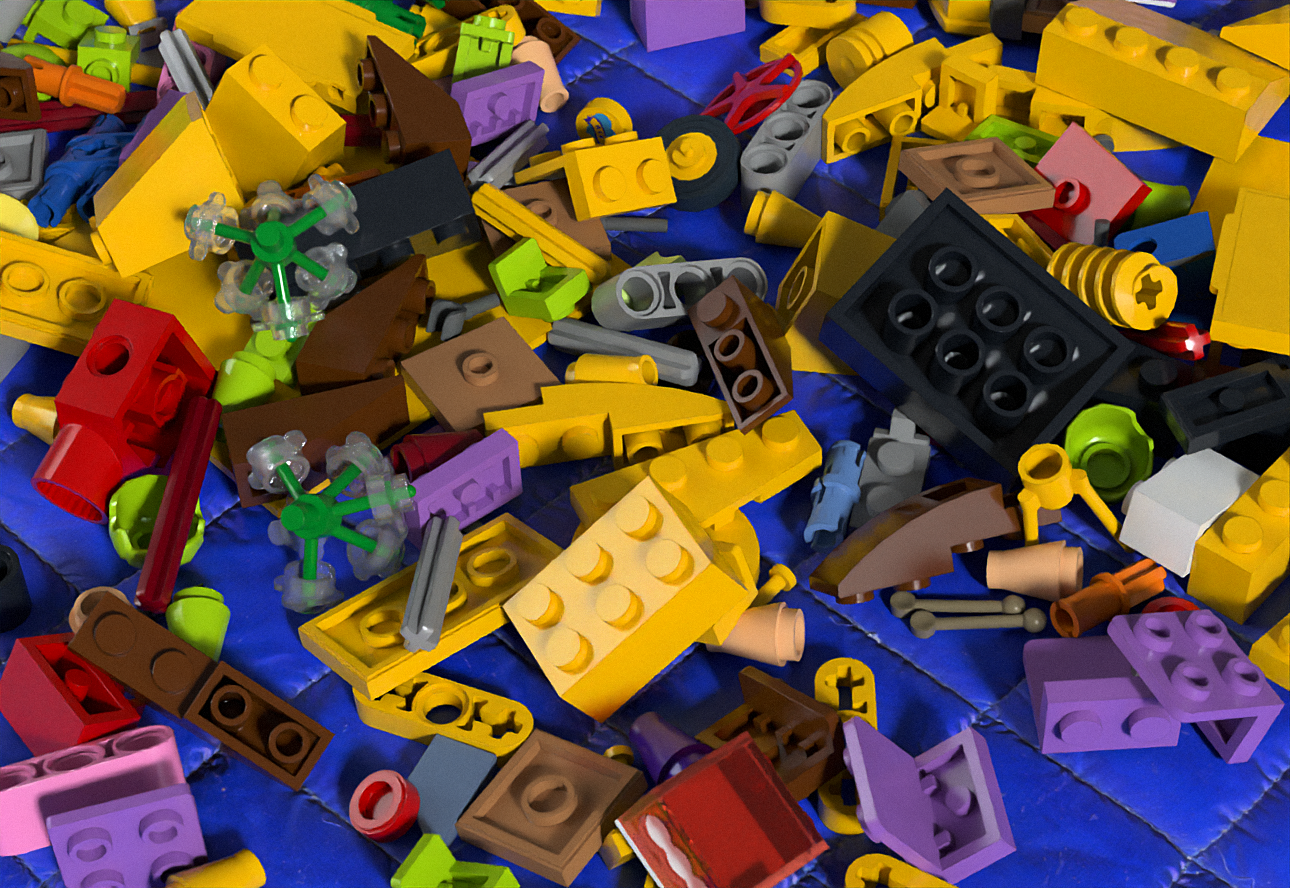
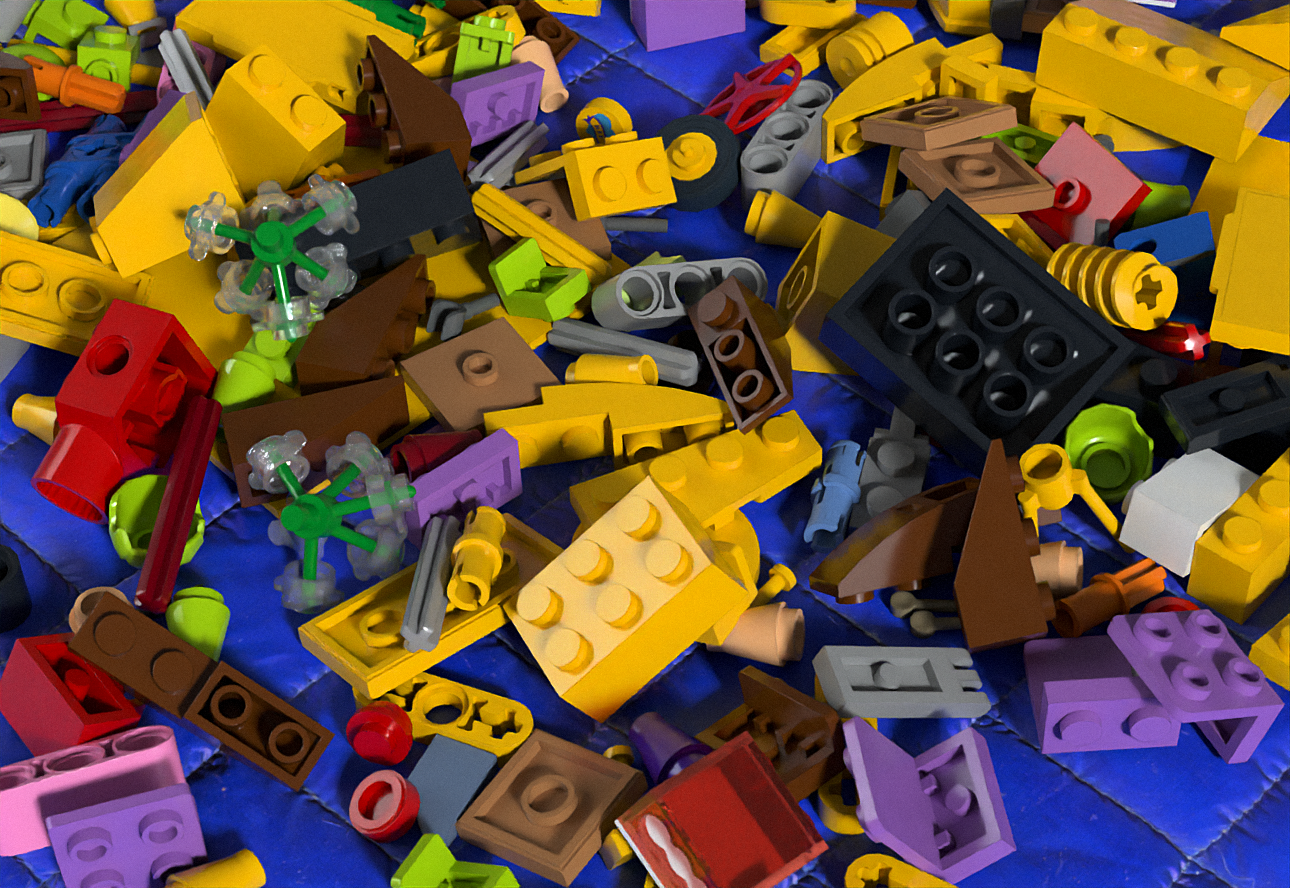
none -> red plate [346,701,413,766]
none -> yellow pin [447,506,506,611]
none -> light grey hinge [812,646,991,718]
none -> medium nougat plate [860,95,1018,151]
none -> reddish brown slope [952,438,1056,655]

